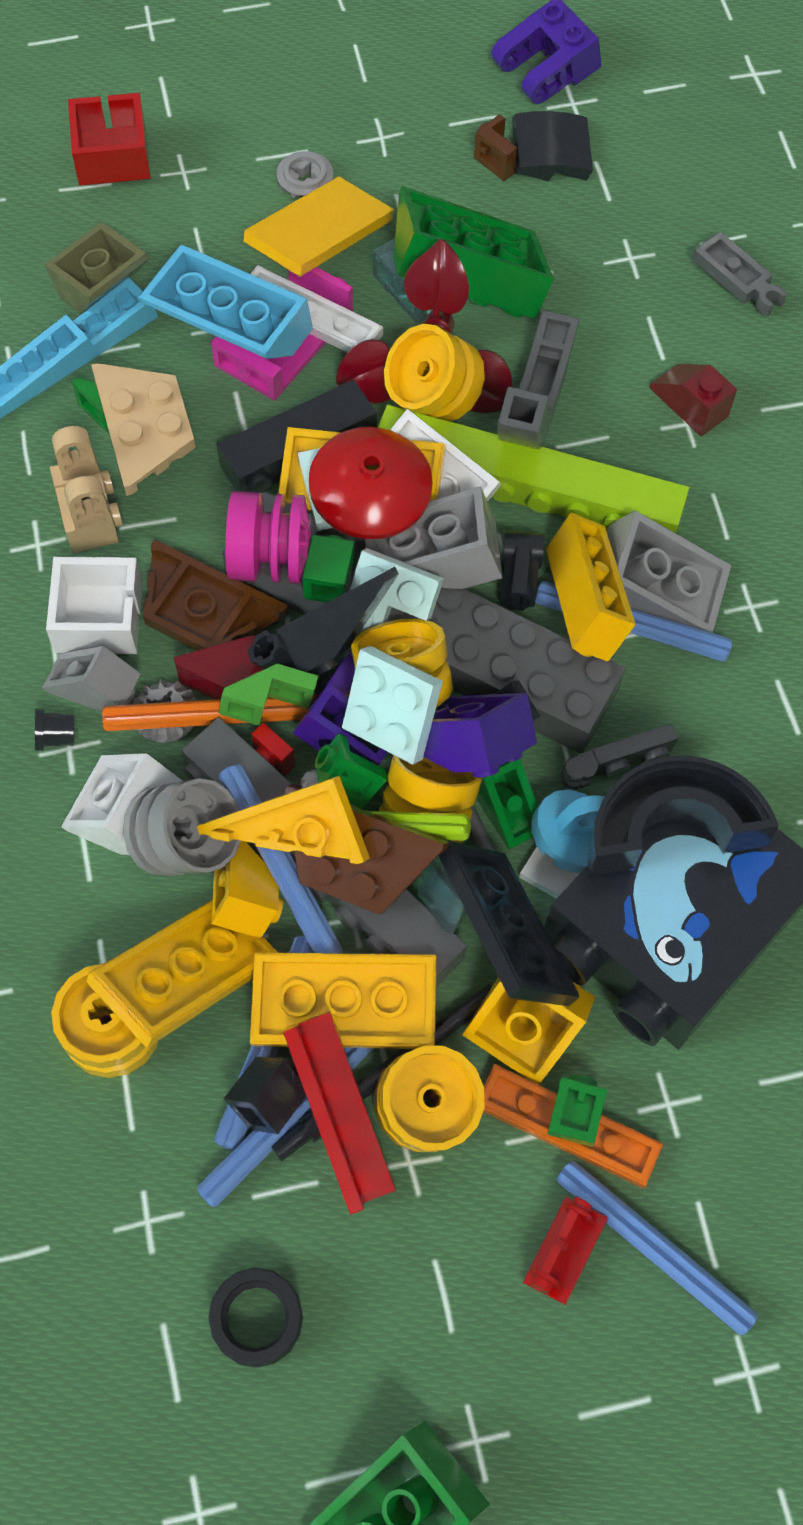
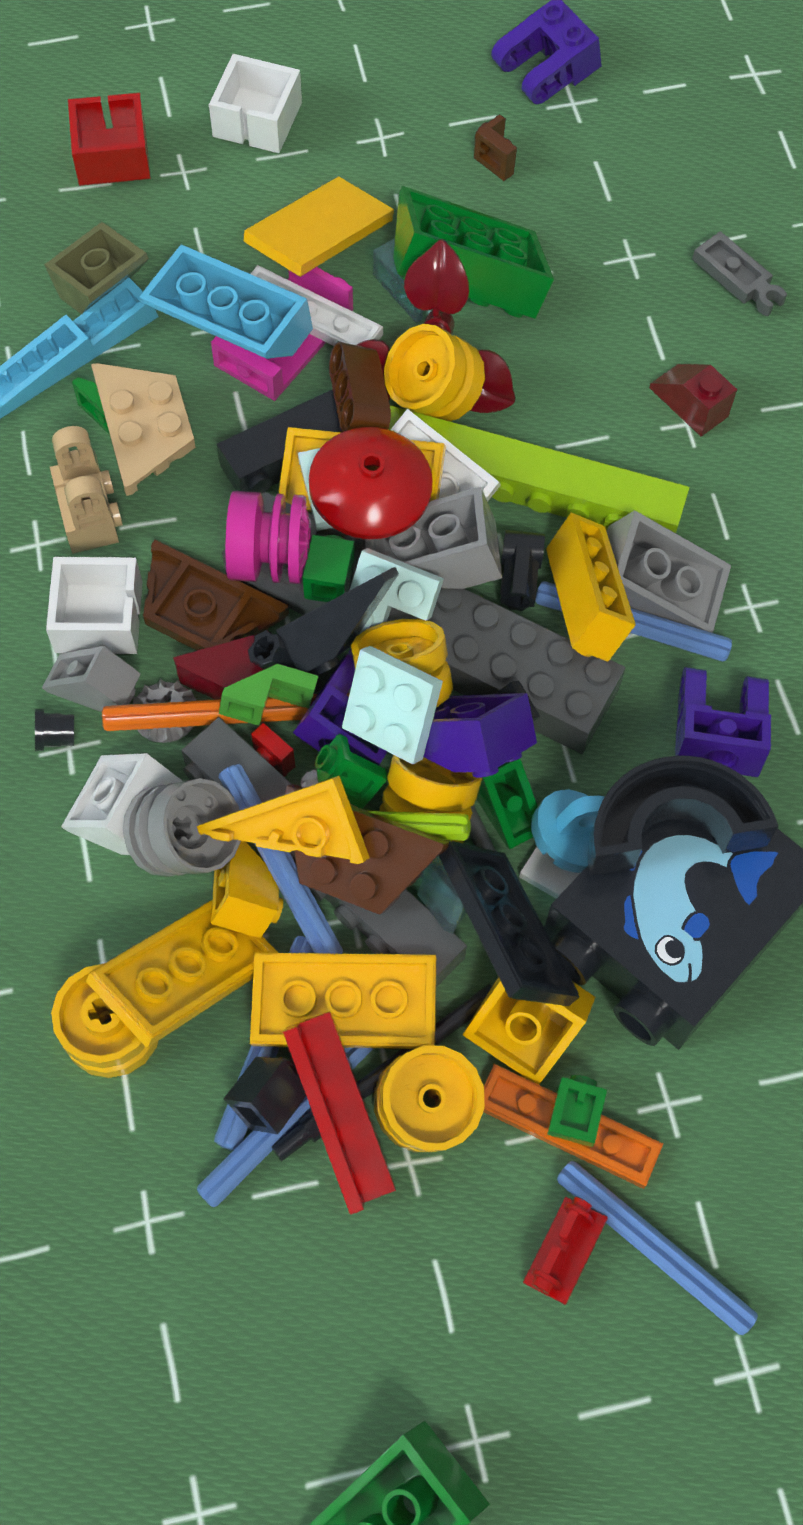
black tyre [208,1268,303,1368] -> none
light grey gear [276,151,334,200] -> none
dark grey arch [498,310,579,450] -> none
black slope [512,111,593,182] -> none
dark grey hinge [560,724,679,790] -> none
none -> white piece [209,54,302,153]
none -> reddish brown beam [329,341,391,432]
none -> dark purple brick [675,667,771,777]

